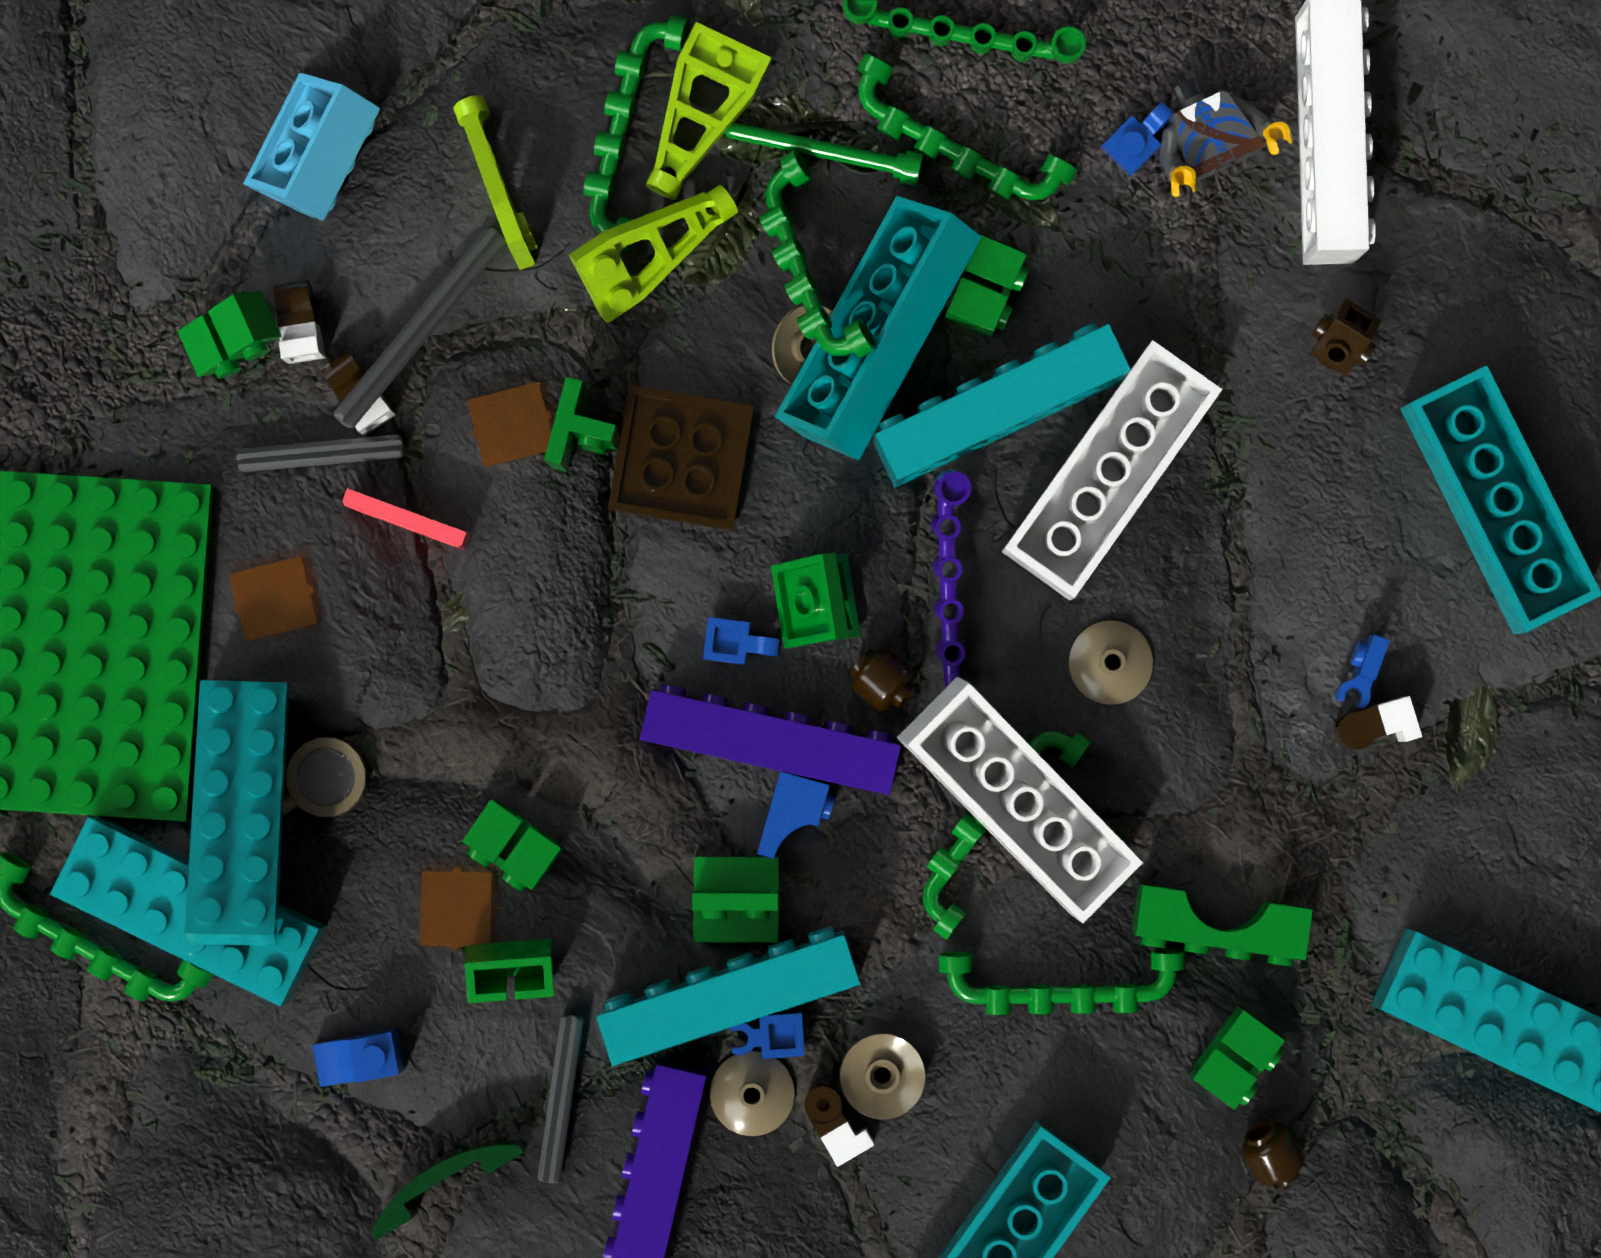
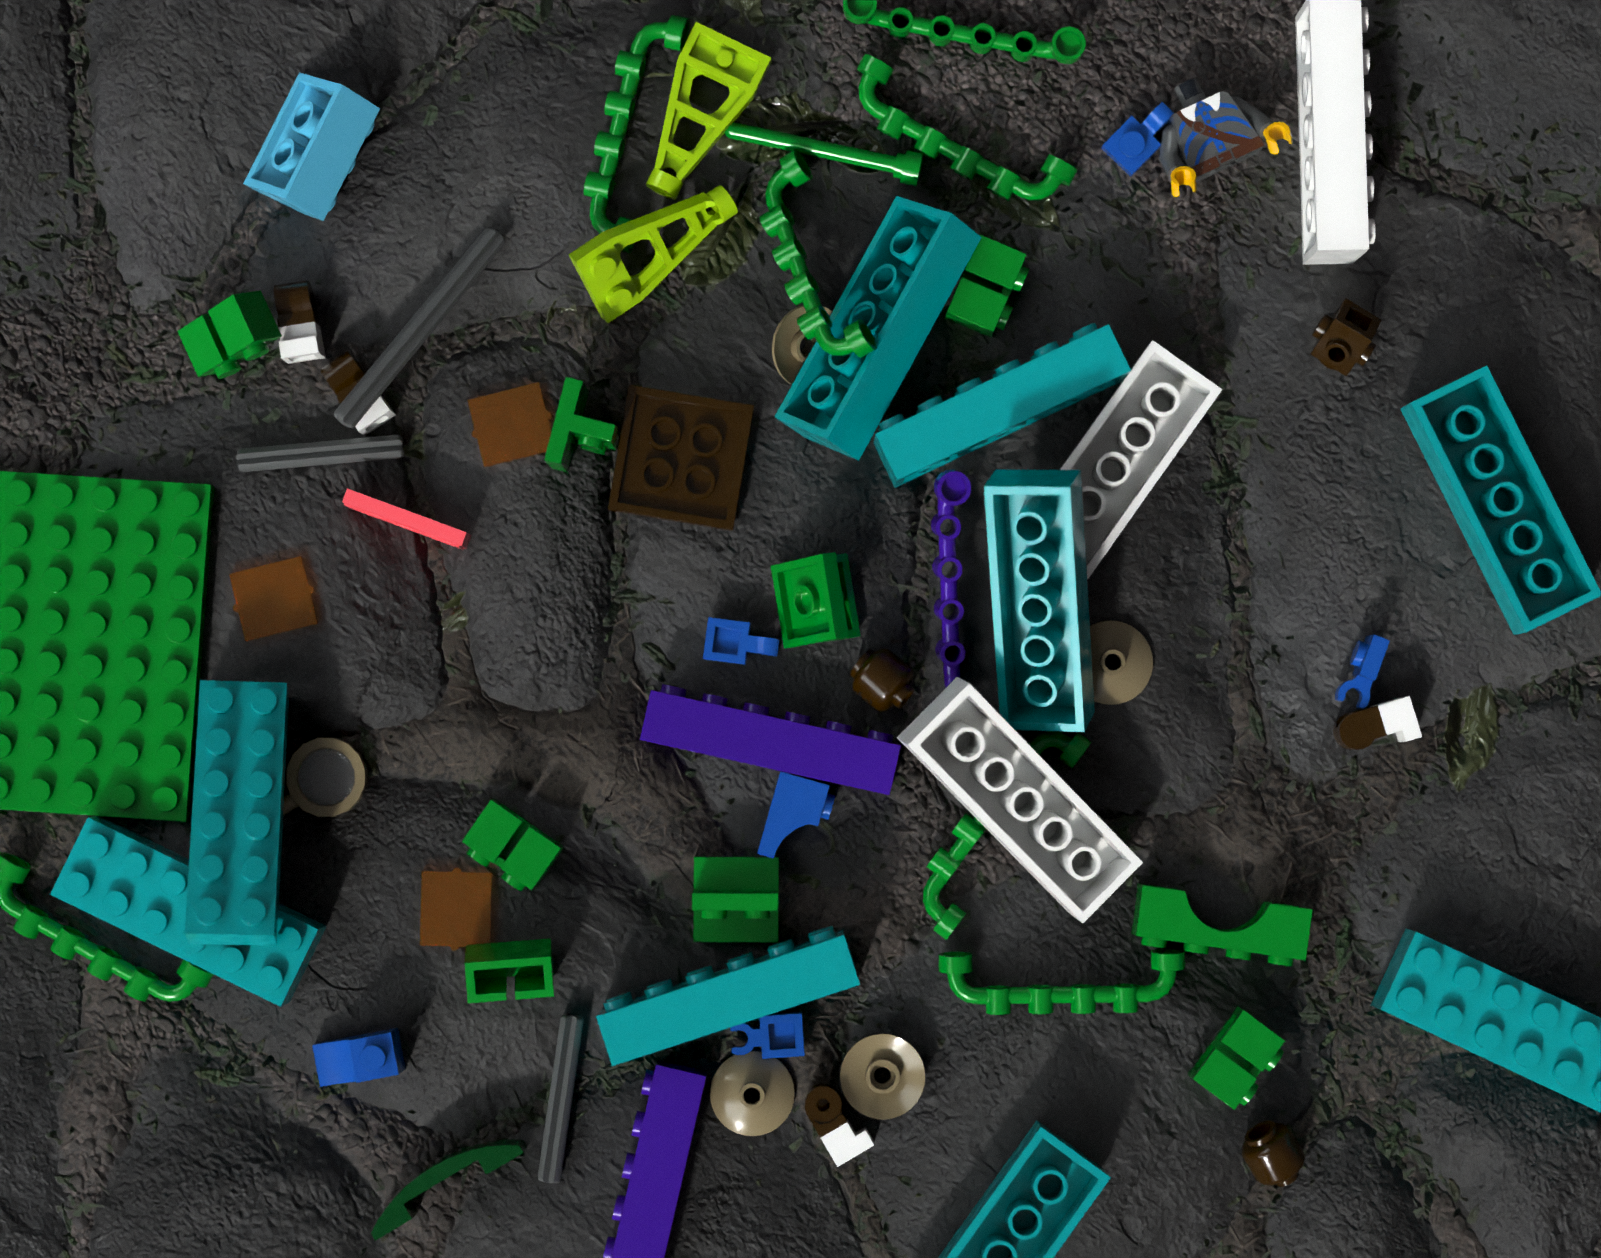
lime plate [453,95,538,270] -> none
none -> teal brick [984,469,1095,732]

